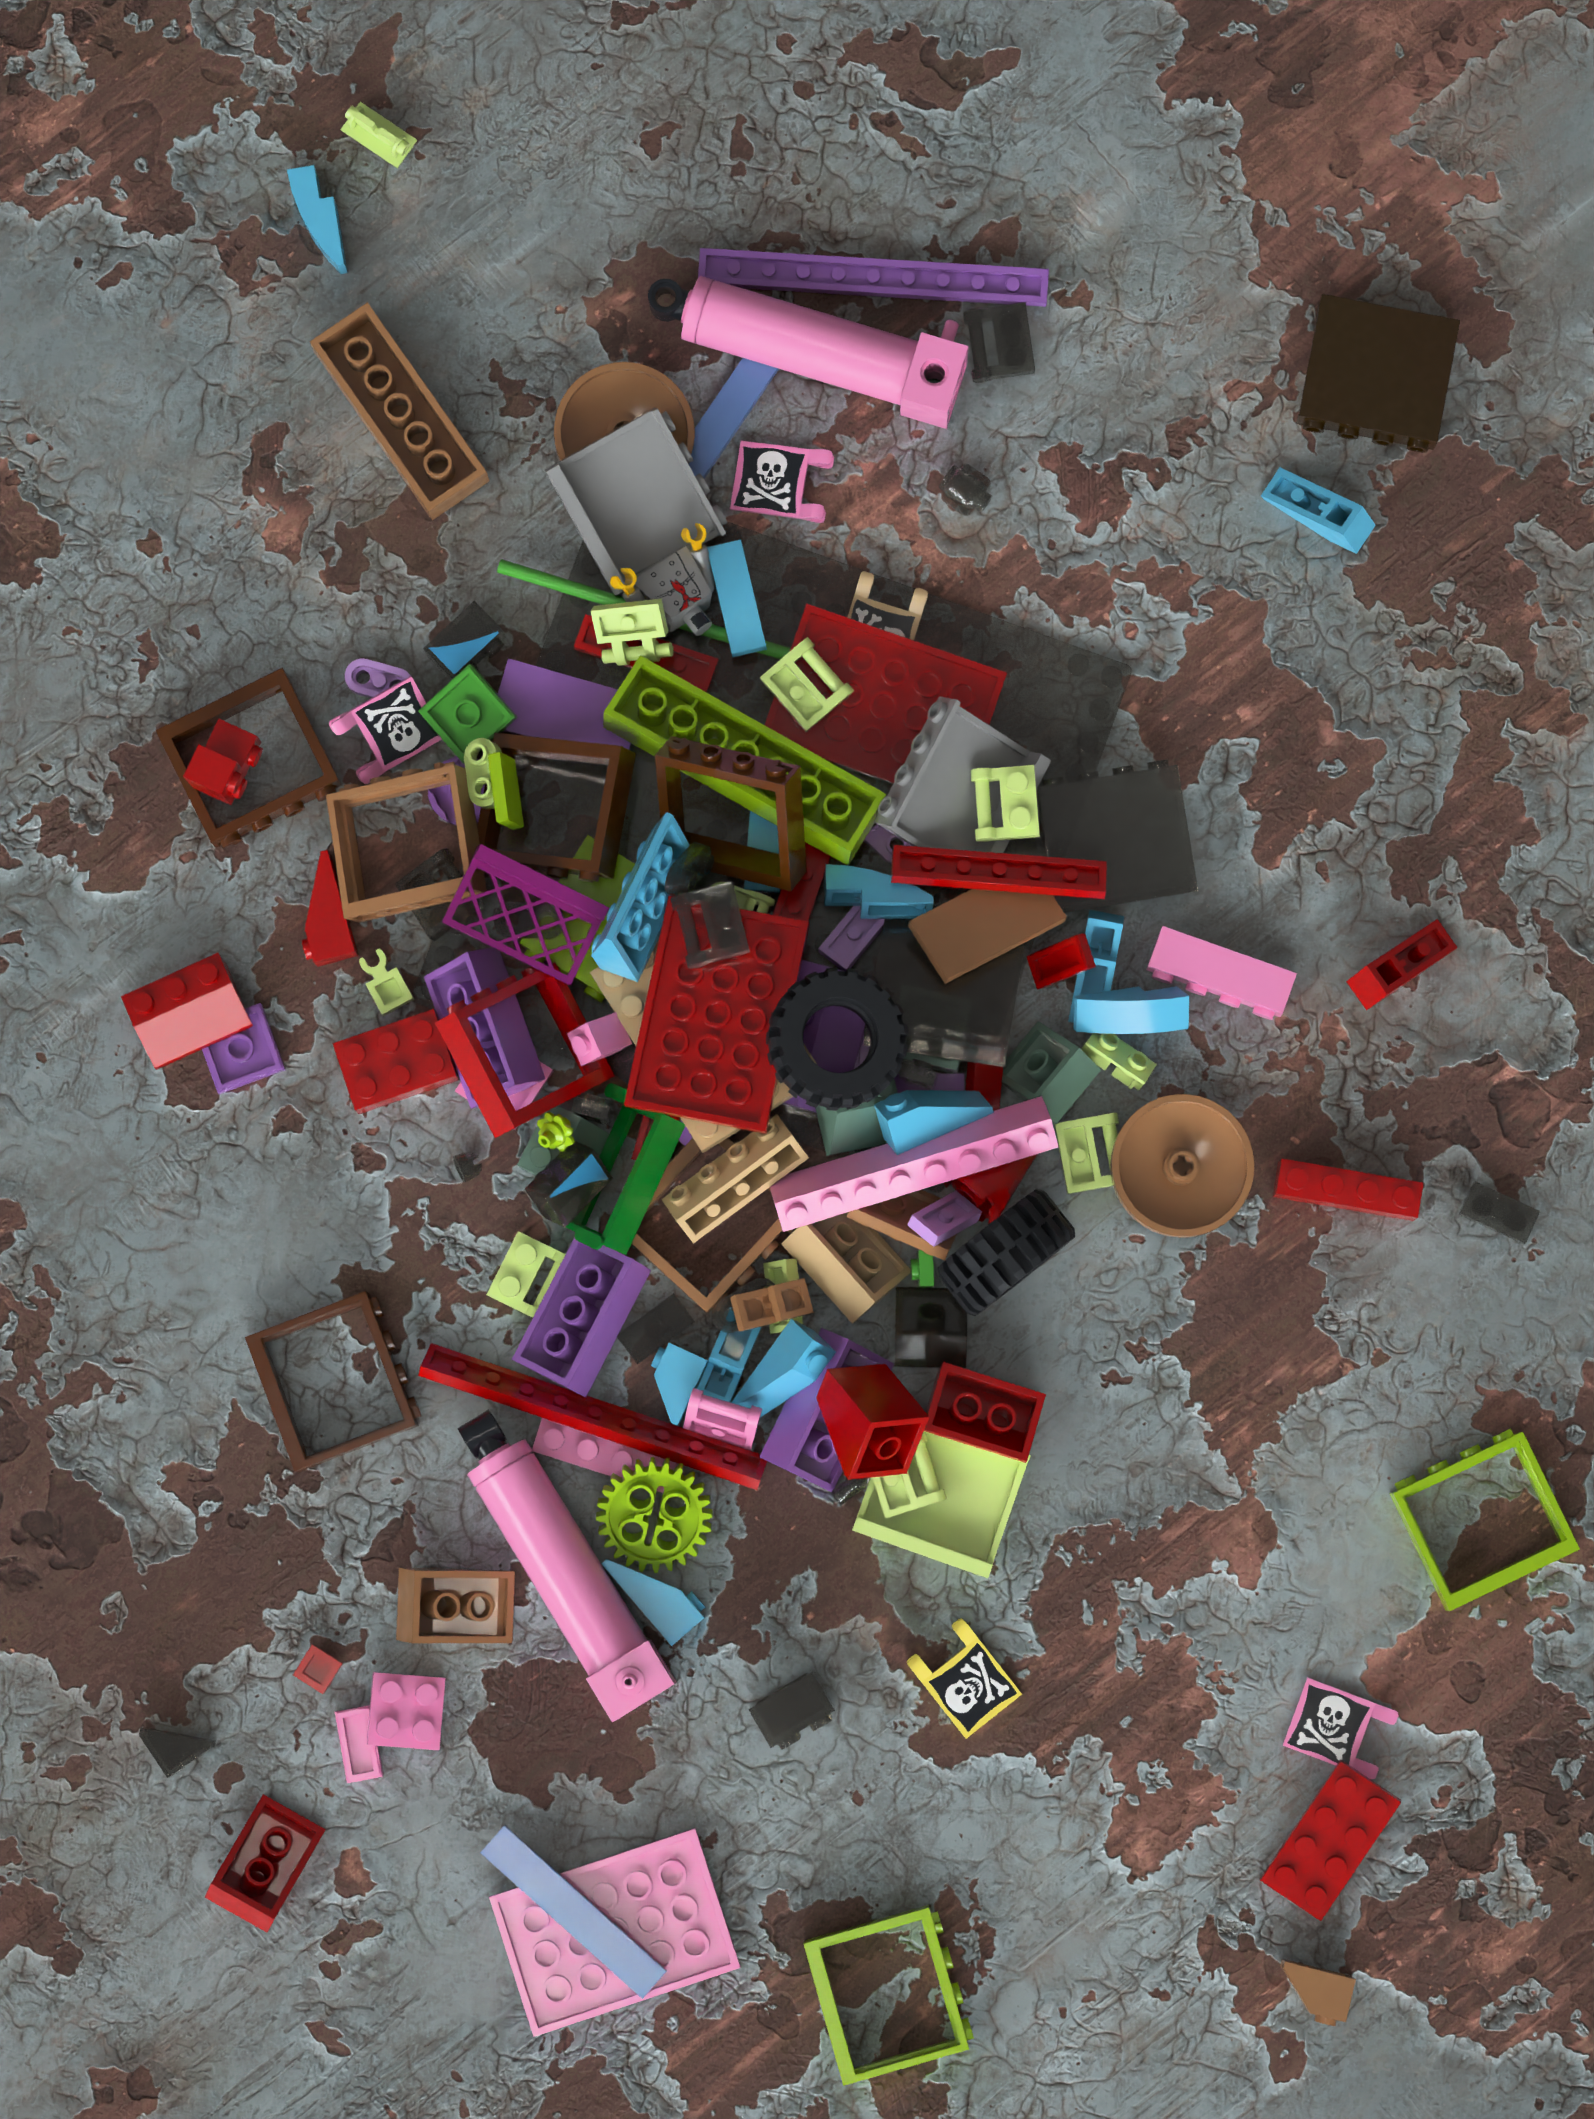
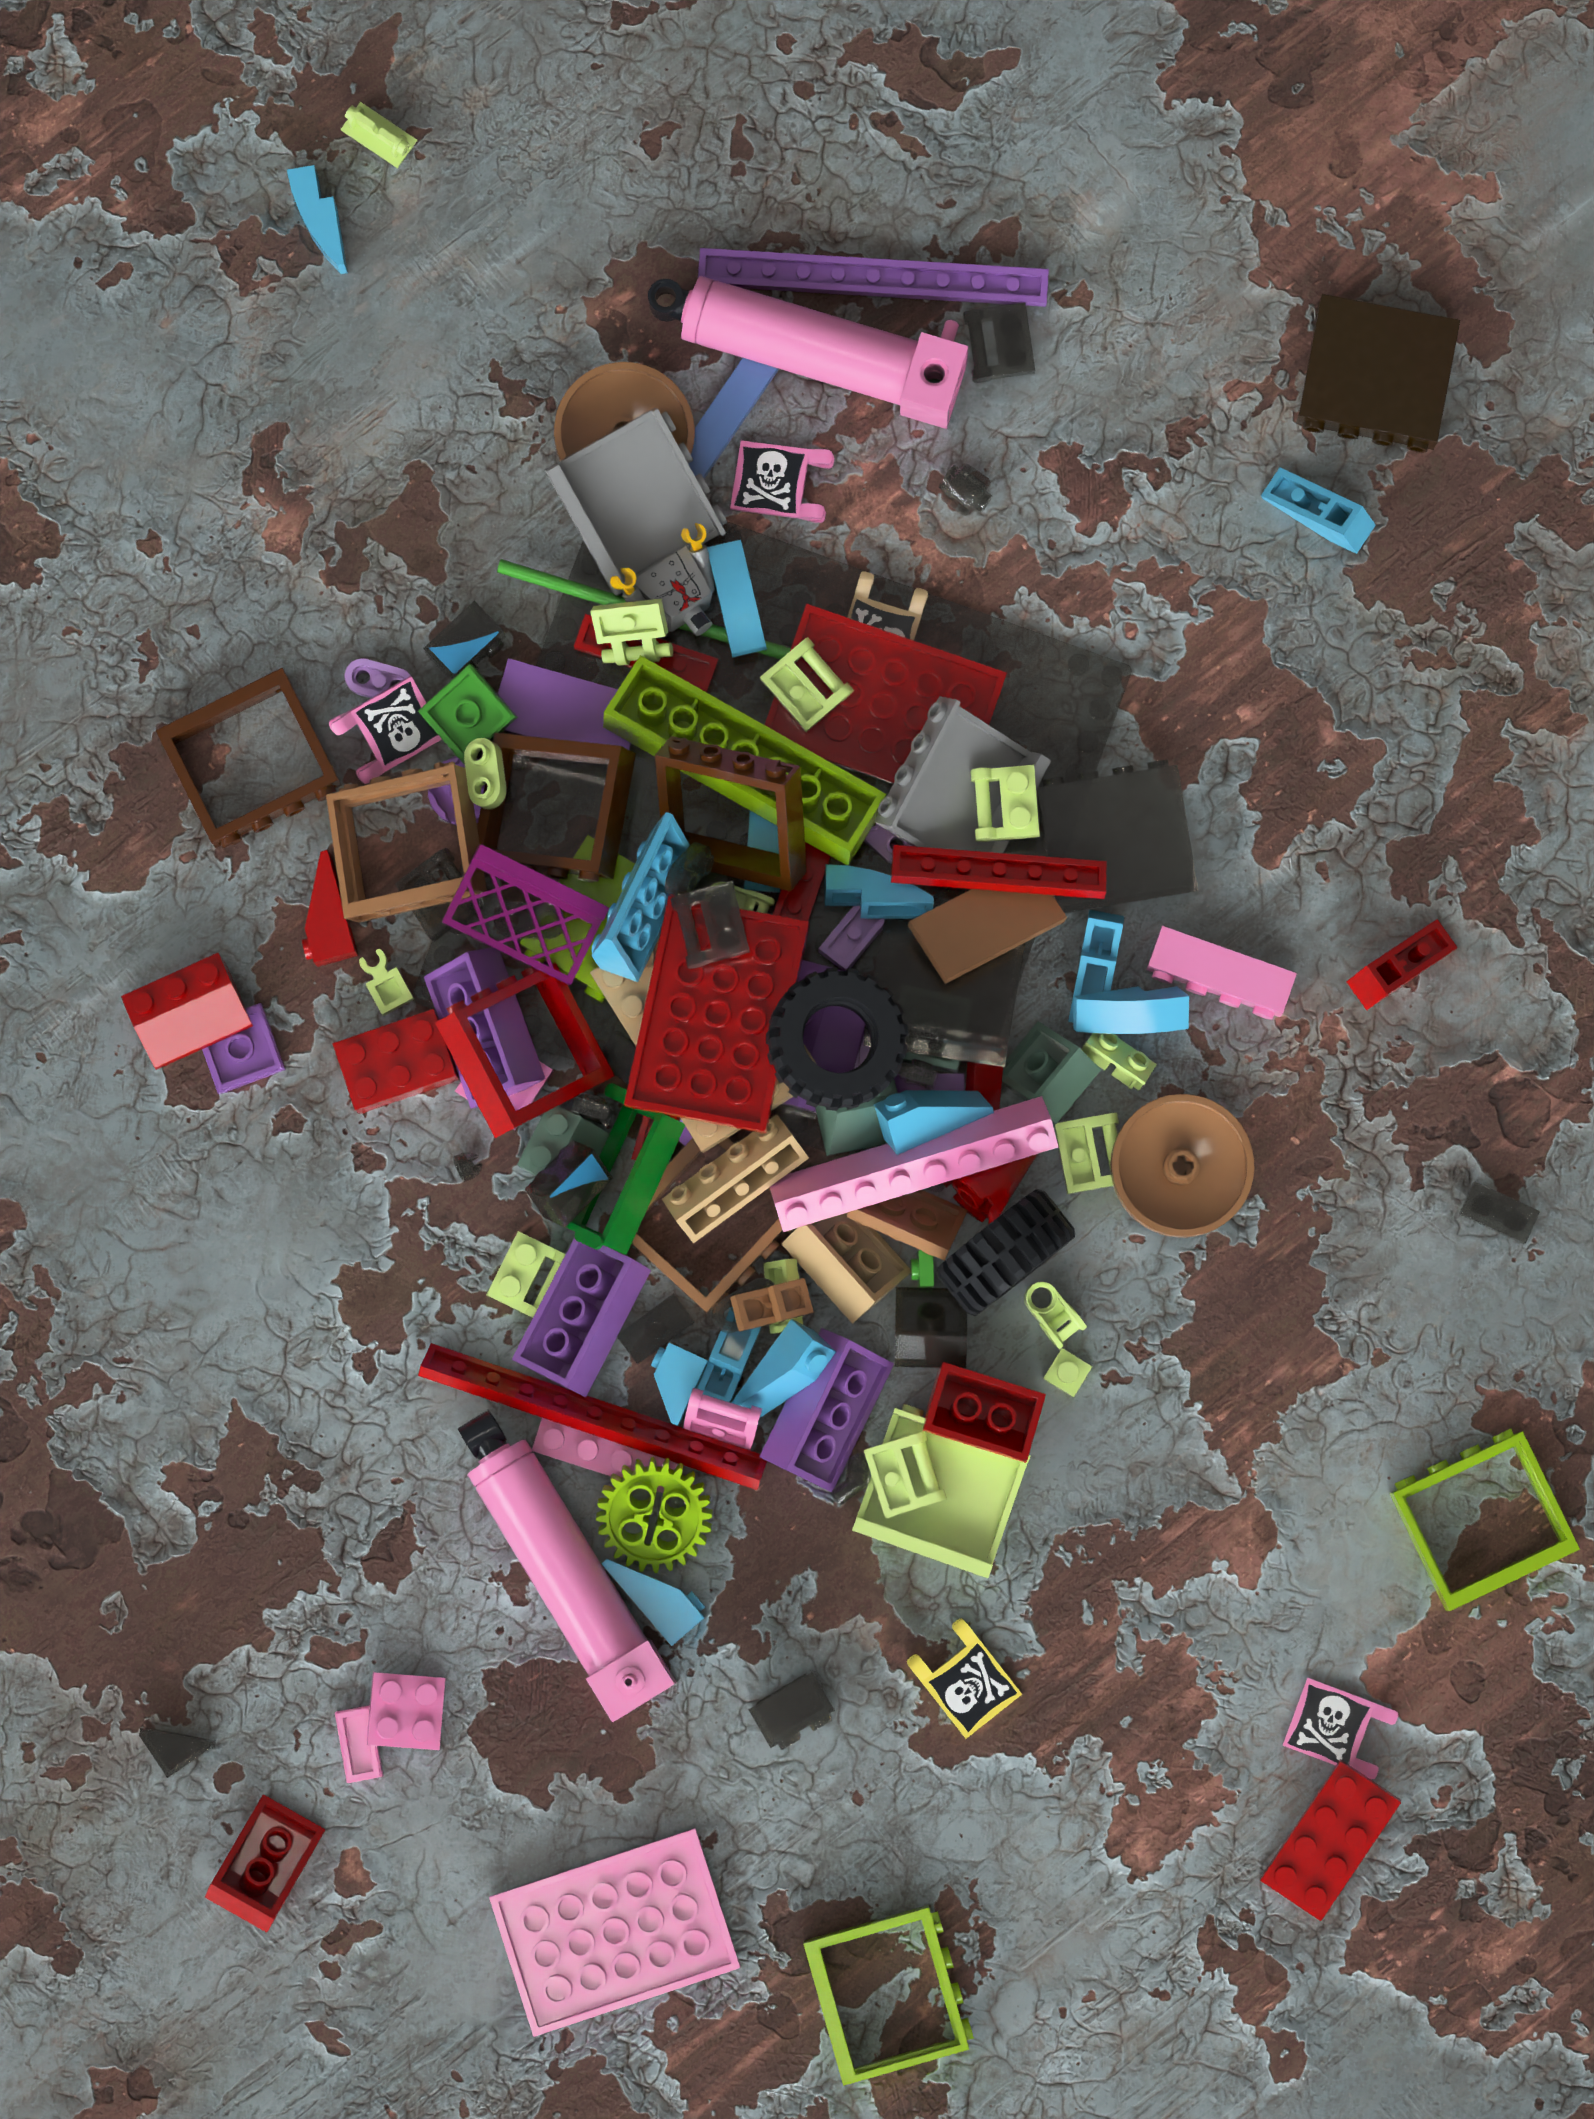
red brick [183,718,263,805] -> none
reddish brown window [245,1291,421,1472] -> none
red plate [293,1644,344,1694] -> none
medium nougat brick [310,302,490,520] -> none
medium nougat slope [396,1568,515,1643] -> none
medium blue tile [480,1825,667,1999] -> none
lime tile [488,752,524,830] -> none
lime plant [537,1112,575,1152] -> none
bright pink brick [567,1012,632,1066] -> none
red slope [816,1364,929,1480] -> none
lavender plate [908,1190,982,1247] -> none
red tile [1026,933,1096,990] -> none
red brick [1272,1159,1424,1221] -> none
medium nougat slope [1280,1959,1356,2026] -> none
none -> yellowish green piece [1024,1282,1087,1350]
none -> yellowish green plate [1043,1348,1092,1397]

